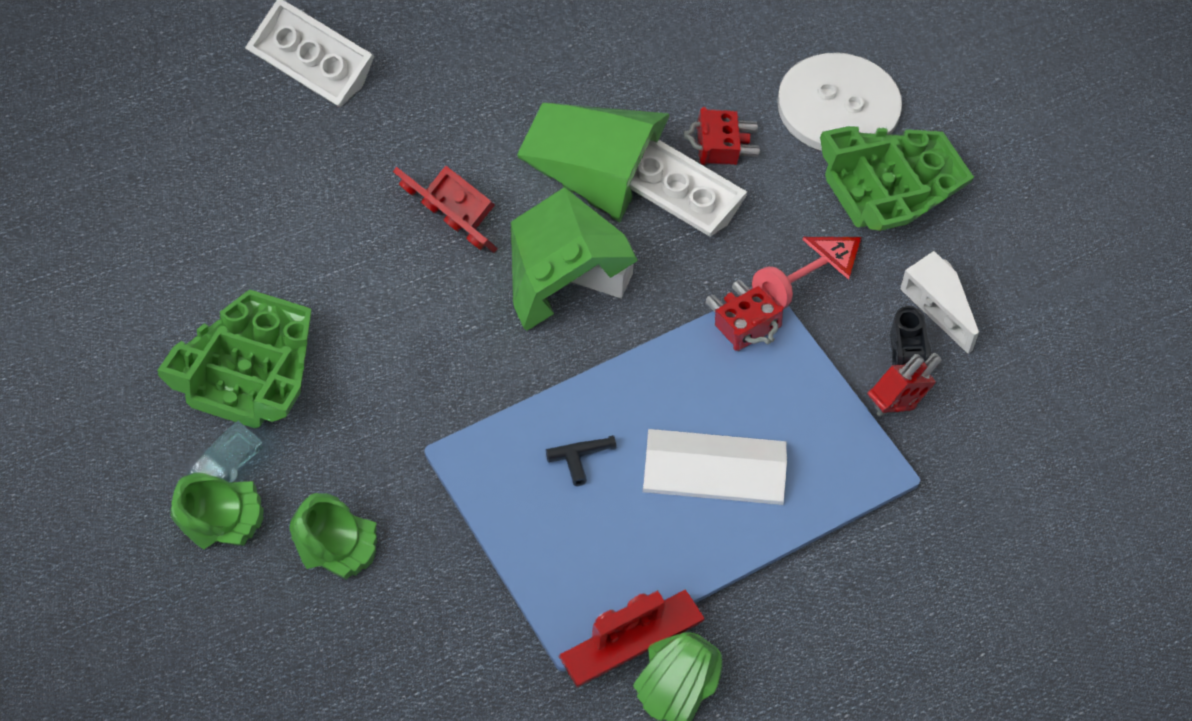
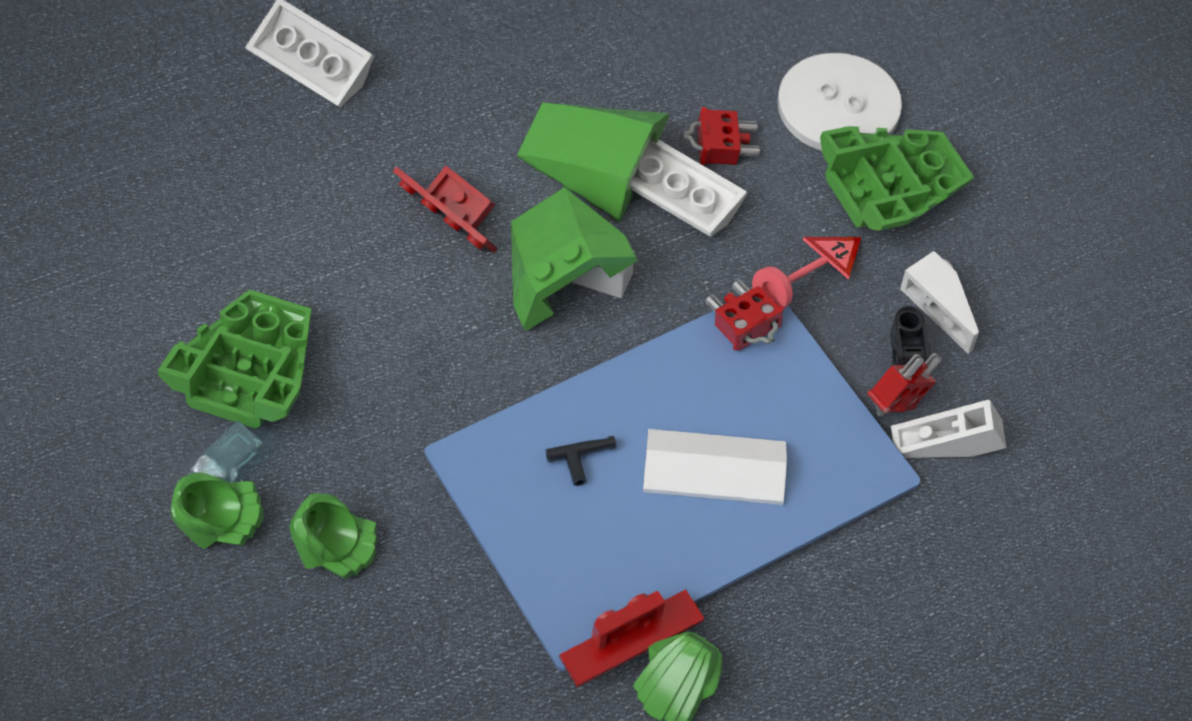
none -> white slope [891,400,1006,458]

